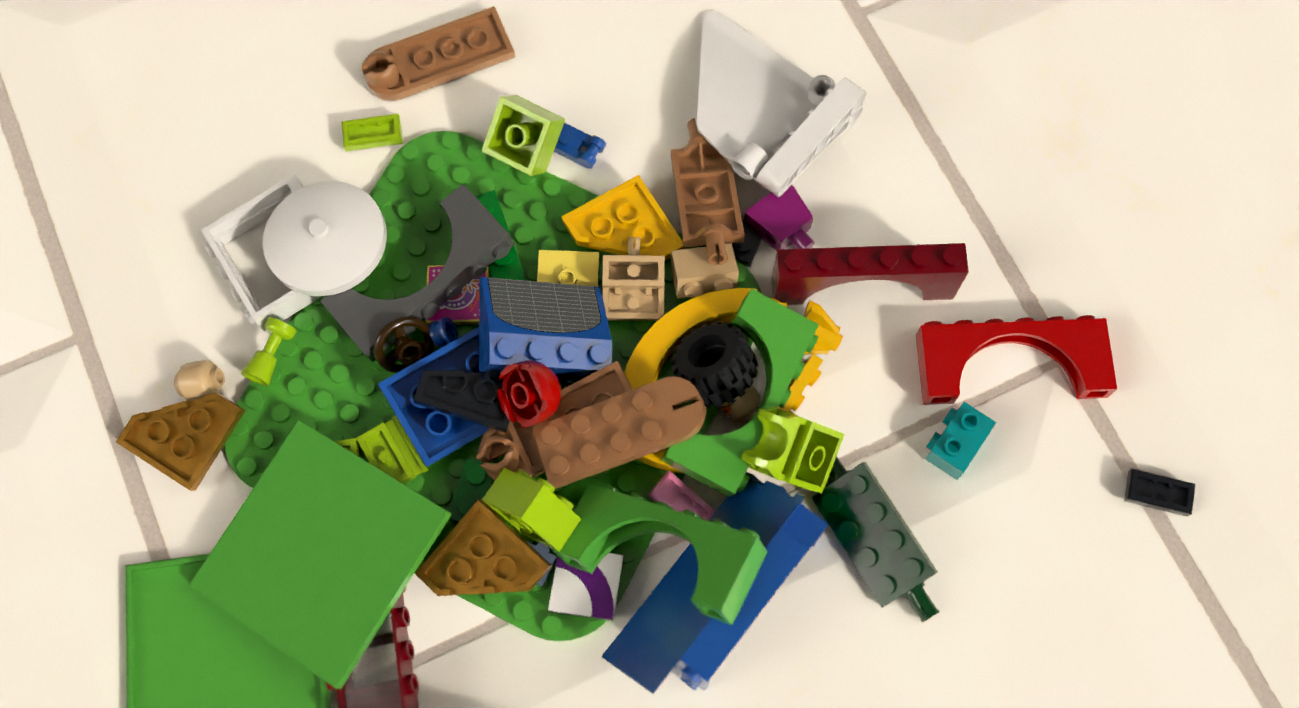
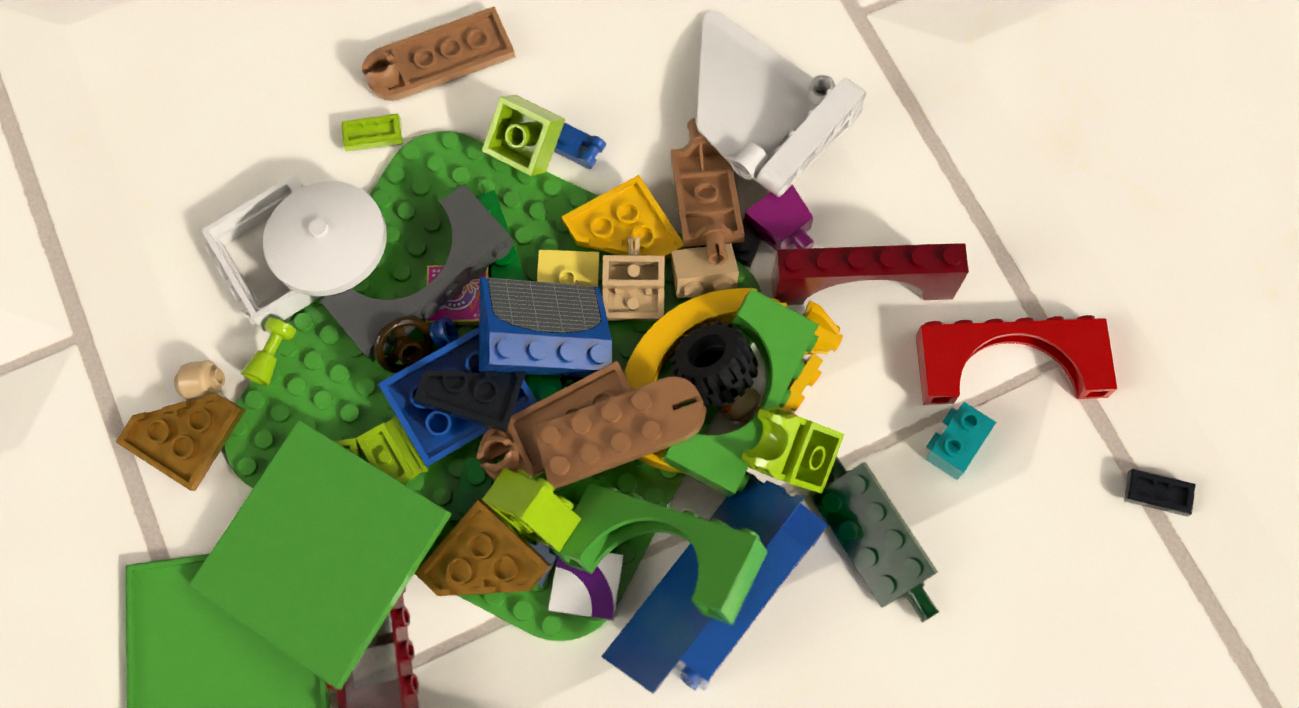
red cylinder [498,360,561,428] -> none
bright pink plate [647,471,715,521] -> none

